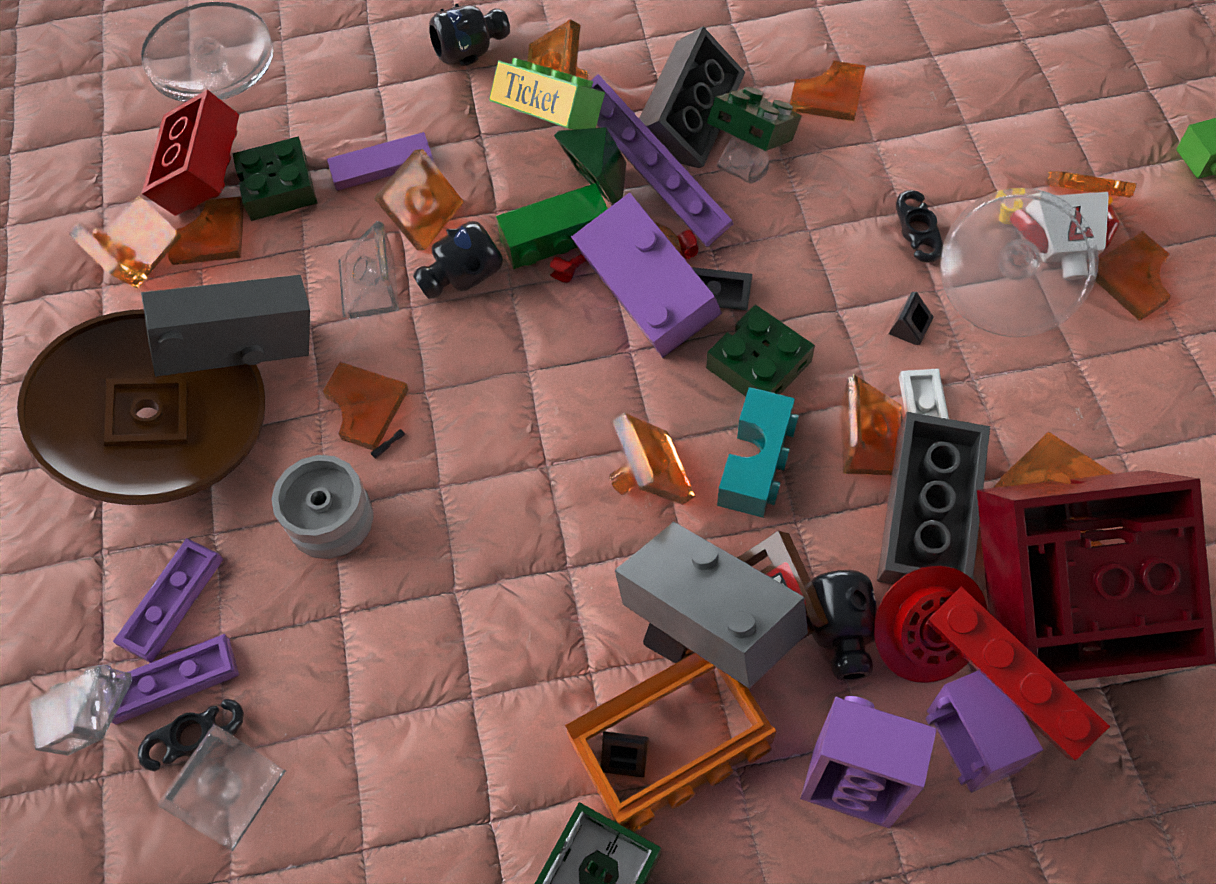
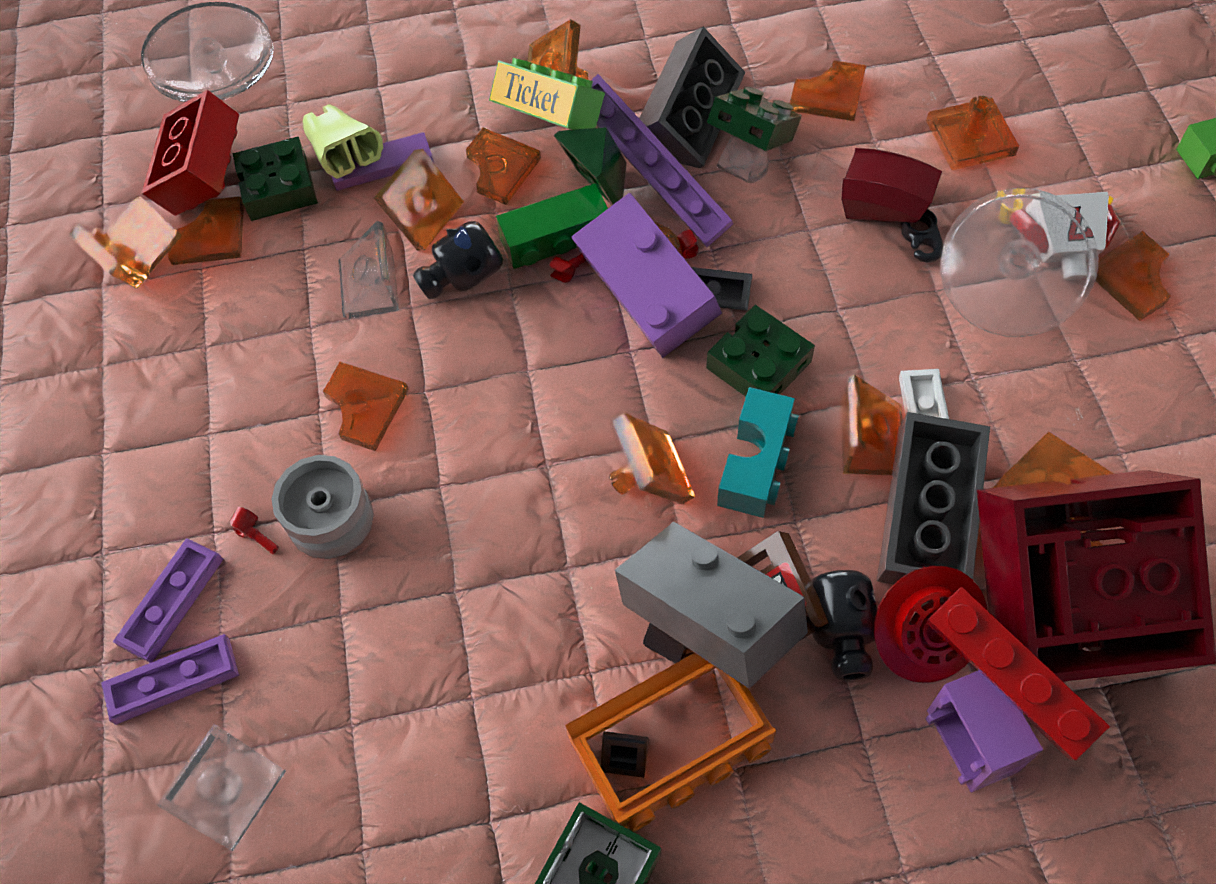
reddish brown dish [17,309,265,505] -> none
clear slope [30,665,132,756] -> none
black piece [138,699,244,772] -> none
dark grey brick [141,275,310,376] -> none
black piece [371,429,405,459] -> none
black piece [429,4,510,66] -> none
medium lavender brick [800,696,937,828] -> none
black slope [888,292,934,345] -> none
clear orange piece [1047,171,1137,198] -> none
none -> red hand [230,507,279,554]
none -> yellowish green piece [303,104,383,179]
none -> clear orange tile [465,127,541,205]
none -> dark red slope [841,148,942,223]
none -> clear orange tile [926,96,1019,170]

